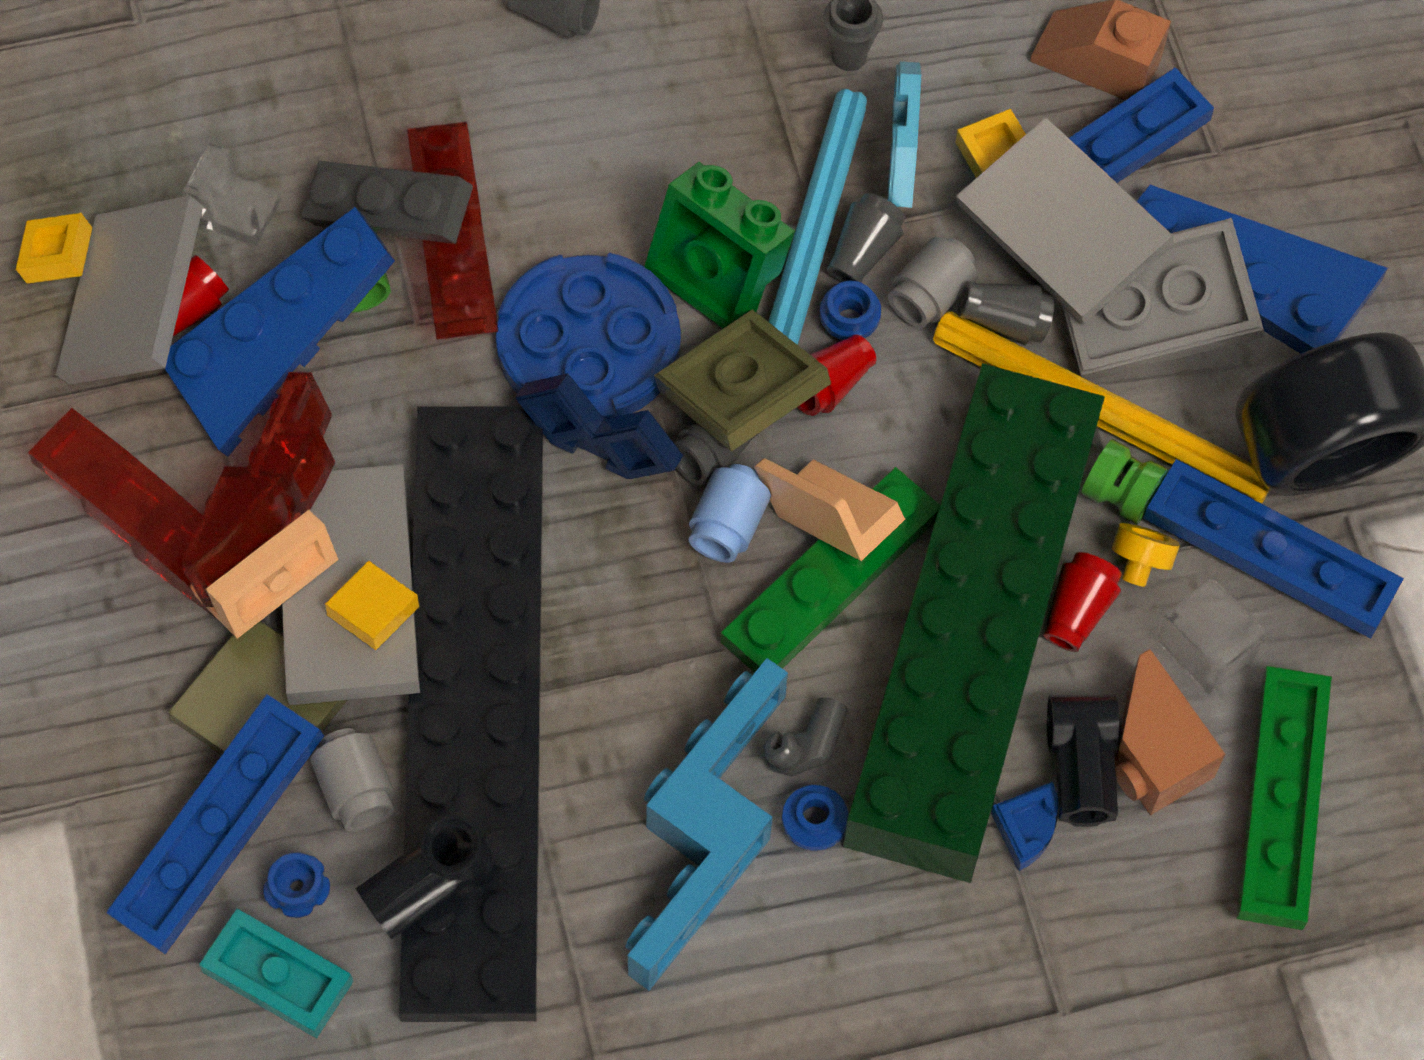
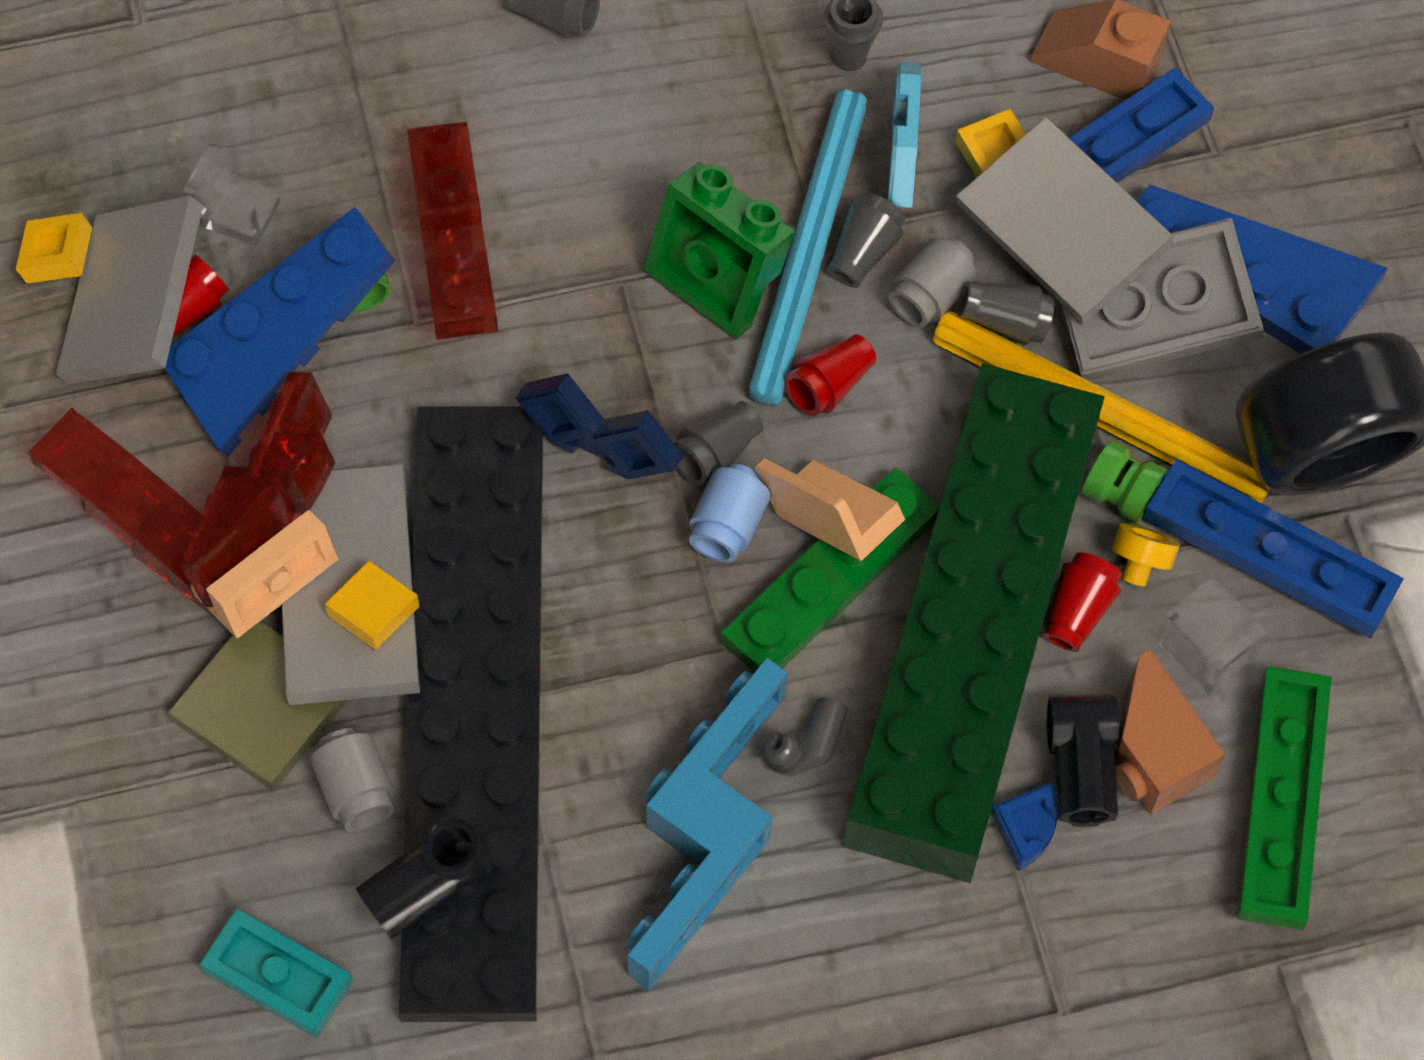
blue plate [106,694,324,955] -> none
blue plate [263,853,330,918] -> none
dark grey plate [301,160,473,244] -> none
blue tile [496,253,681,419] -> none
olive tile [654,309,831,452] -> none
blue plate [782,785,848,851] -> none
blue plate [820,281,881,340] -> none

